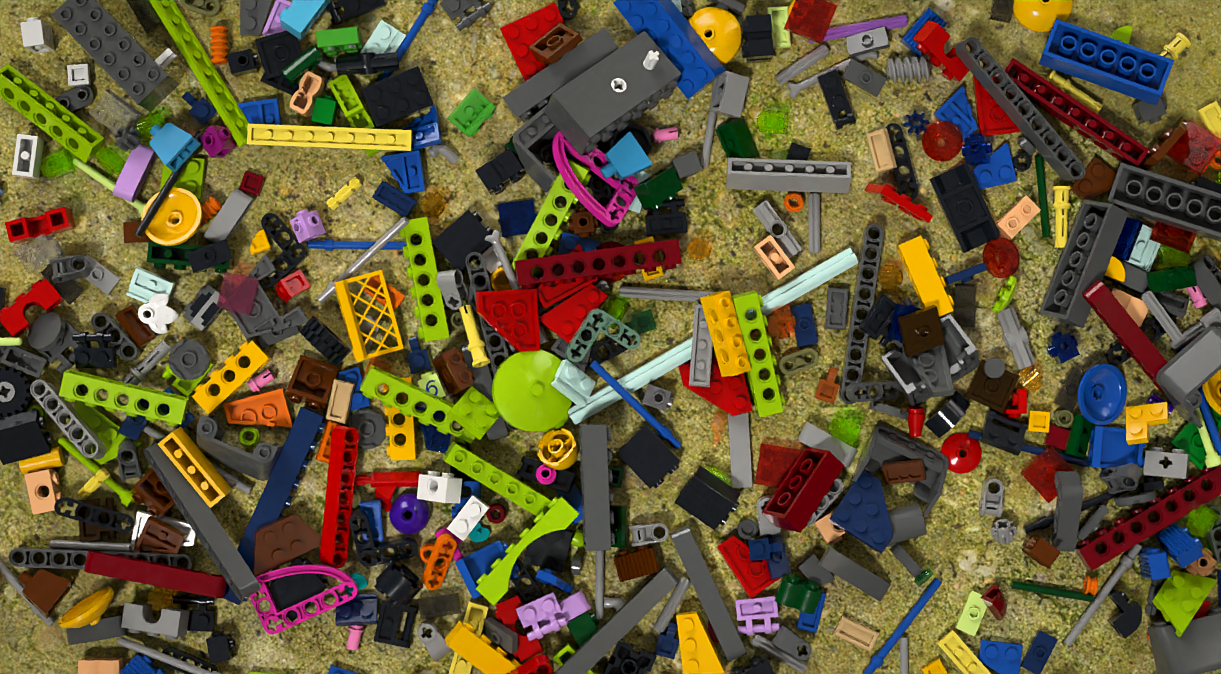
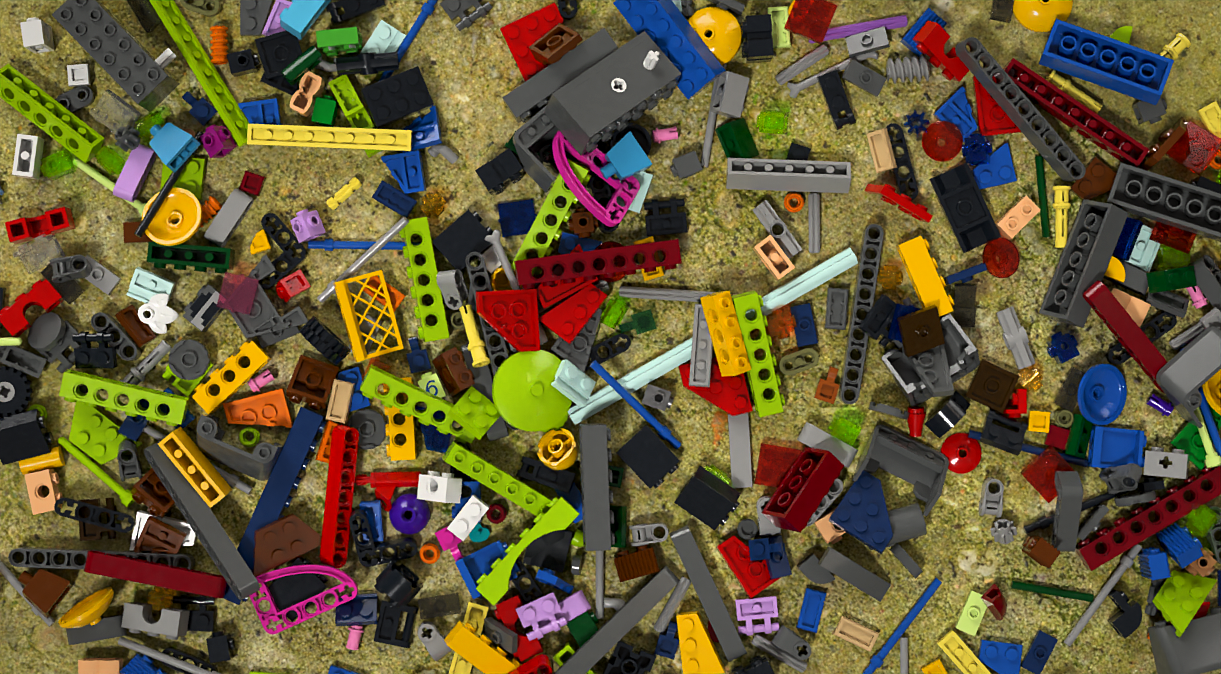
light grey beam [30,380,106,460] -> none
light grey bar [50,540,132,552] -> none
light yellow axle [78,468,110,499] -> none
black plate [187,239,234,274] -> none
teal piece [346,573,368,594] -> none
orange beam [422,533,457,590] -> none
bright green bracket [447,88,496,137] -> none
dark pink plate [536,464,557,485] -> none
sand green beam [565,308,641,362] -> none
dark green brick [633,166,683,210] -> none
clear yellow gear [686,238,712,262] -> none
dark green brick [775,573,822,614] -> none
dark grey beam [846,381,900,402] -> none
reddish brown plate [882,459,927,485] -> none
clear green tile [914,568,934,587] -> none
dark grey tile [983,358,1005,378] -> none
lime dish [991,275,1017,314] -> none
black bush [1012,153,1032,172] -> none
dark grey tile [1017,136,1036,156] -> none
orange bush [1083,576,1098,595] -> none
yellow plate [1126,402,1169,445] -> none
light grey axle [1141,290,1183,343] -> none

